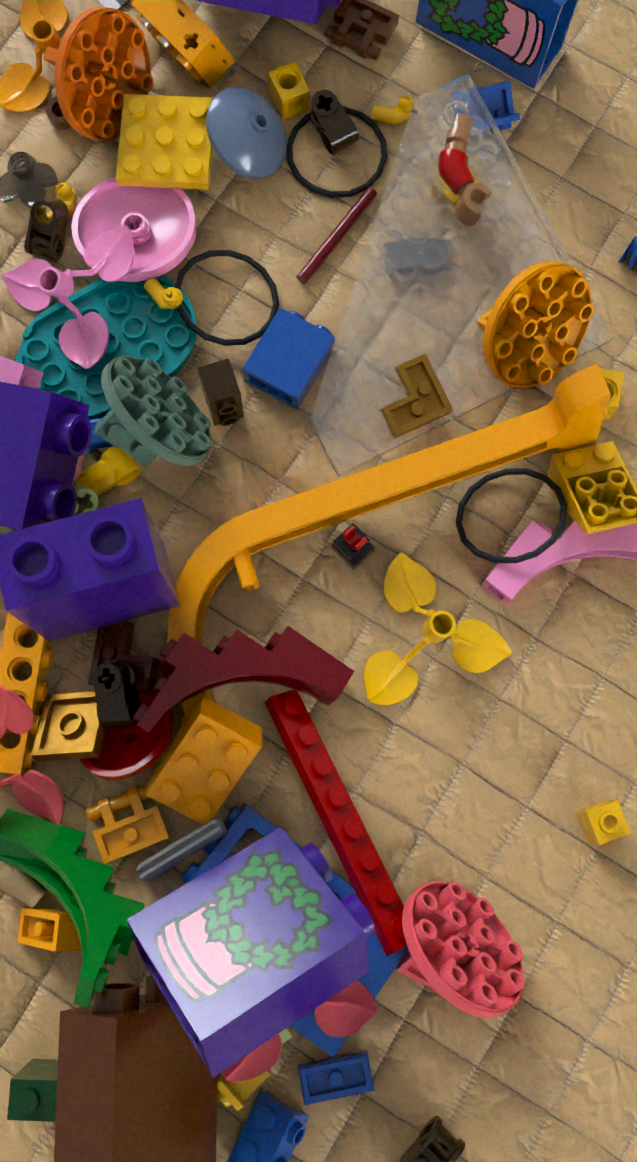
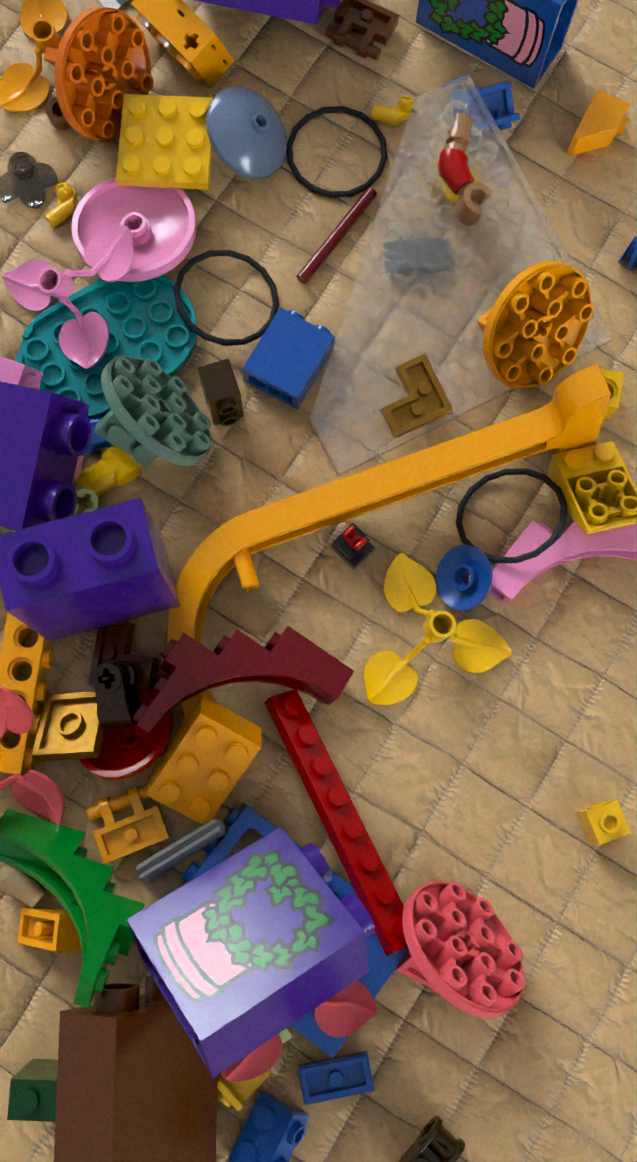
dark brown piece [24,197,69,263] -> none
yellow arm [143,277,183,309] -> none
yellow brick [268,62,310,120] -> none
dark brown piece [310,90,359,155] -> none
none -> blue dish [436,545,492,610]
none -> light orange slope [566,89,630,156]

